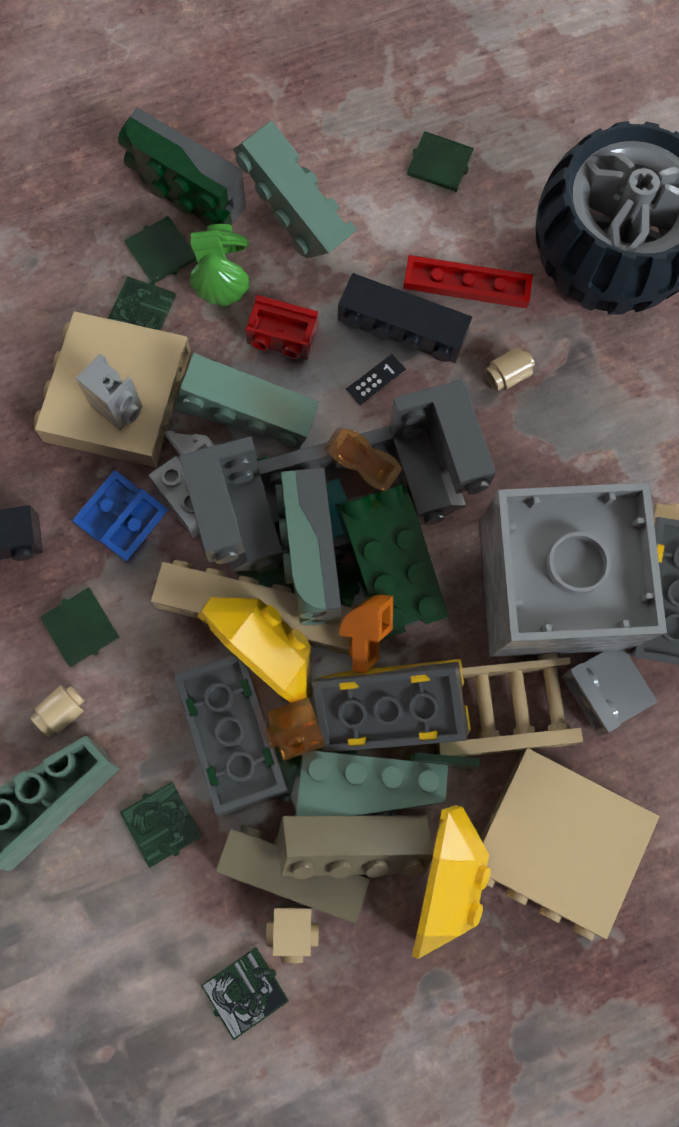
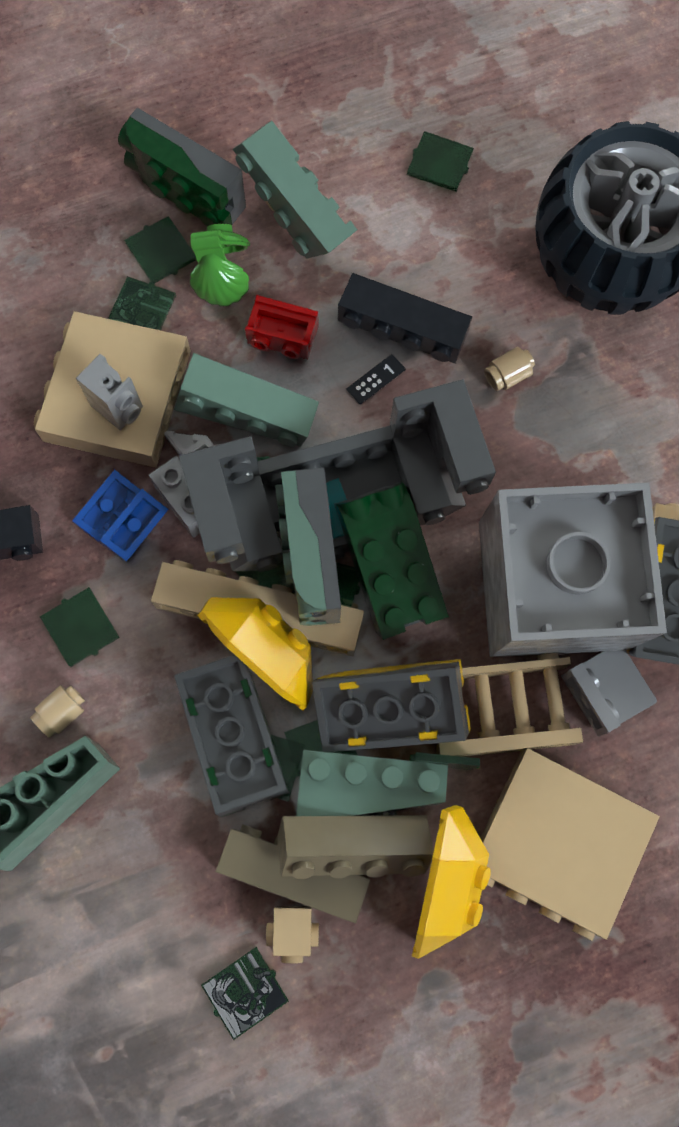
clear green piece [120,782,202,868] -> none
clear orange brick [265,697,325,760] -> none
clear orange brick [324,427,402,490] -> none
orange brick [339,595,393,673] -> none
red plate [403,255,533,309] -> none

